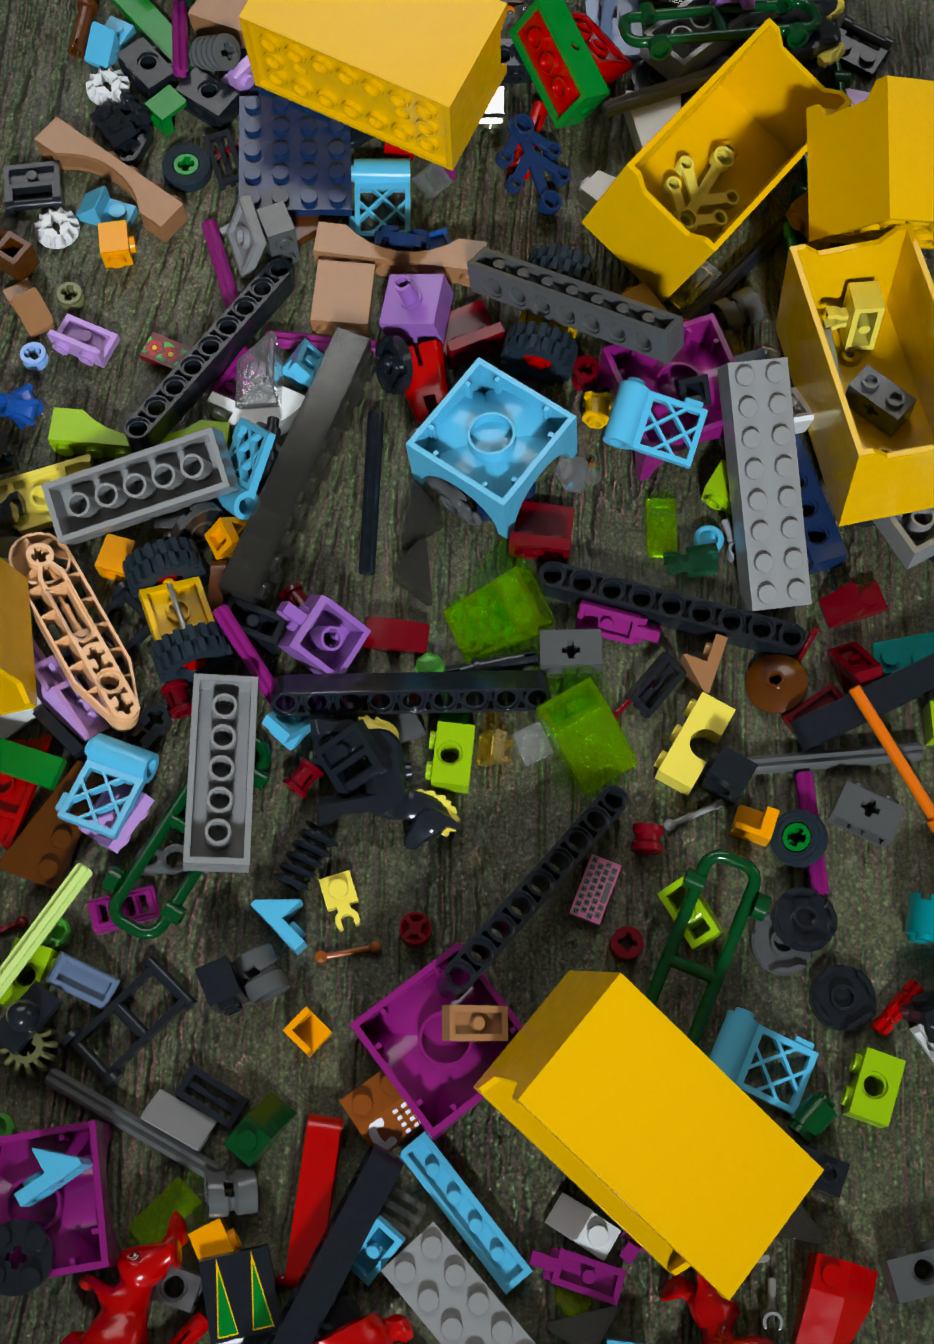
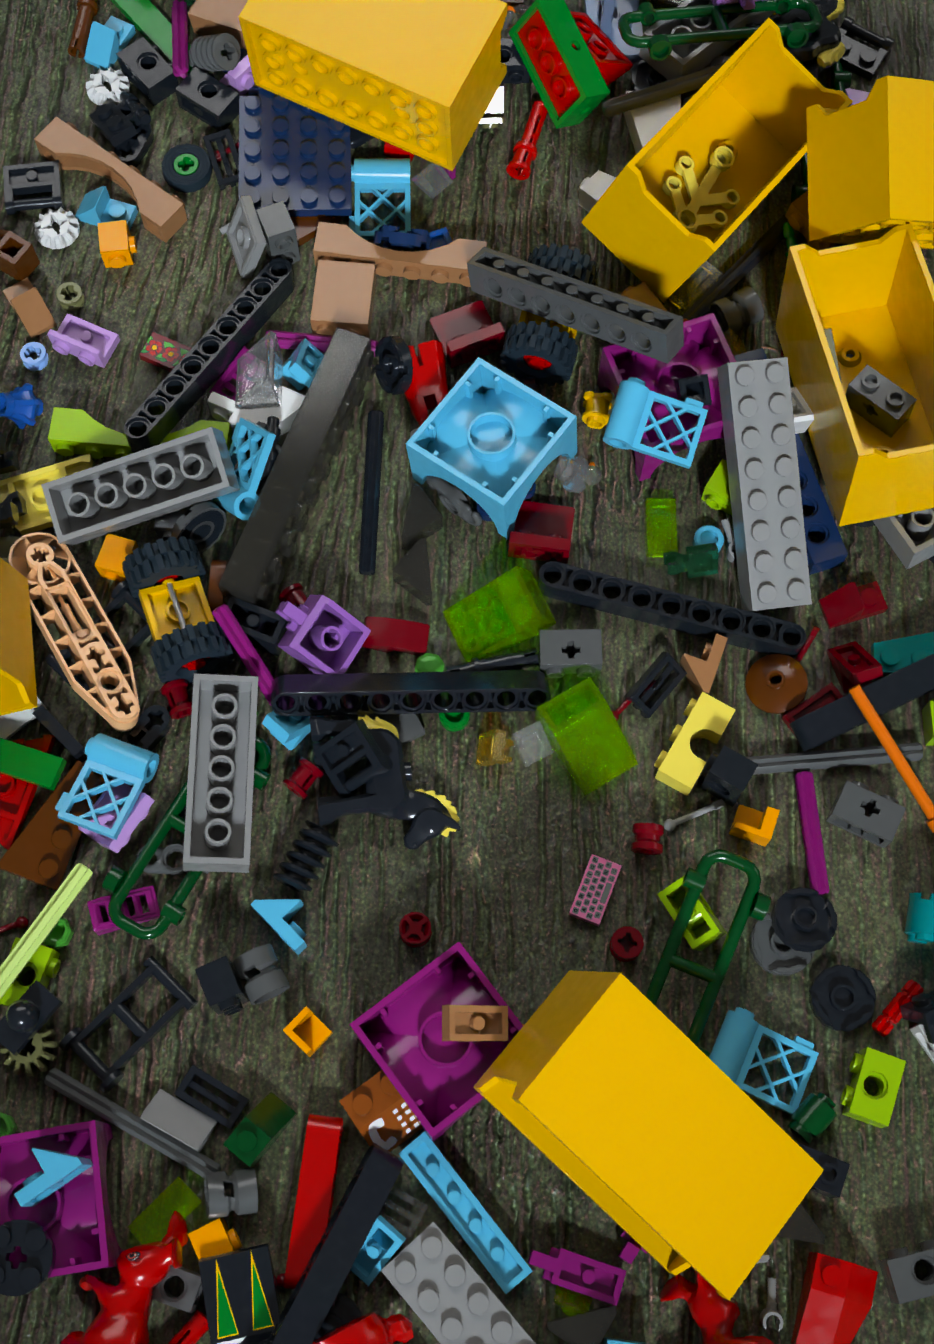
lavender slope [33,639,110,742] -> none
sand blue tile [44,951,121,1010] -> none
green panel [144,84,187,137] -> none
magenta axle [201,219,239,309] -> none
light orange panel [204,517,249,560] -> none
dark orange hinge [314,941,382,964] -> none
light yellow plate [318,870,360,932] -> none
medium lavender brick [379,274,454,343] -> none
lime brick [425,721,475,794] -> none
black beam [436,785,629,1001] -> none
dark blue plant [495,113,571,216] -> none
white slope [544,1192,621,1261] -> none
dark red bush [571,355,599,393] -> none
magenta hinge [574,598,662,645] -> none
black bush [770,809,828,867] -> none
light yellow brick [822,281,885,351] -> none

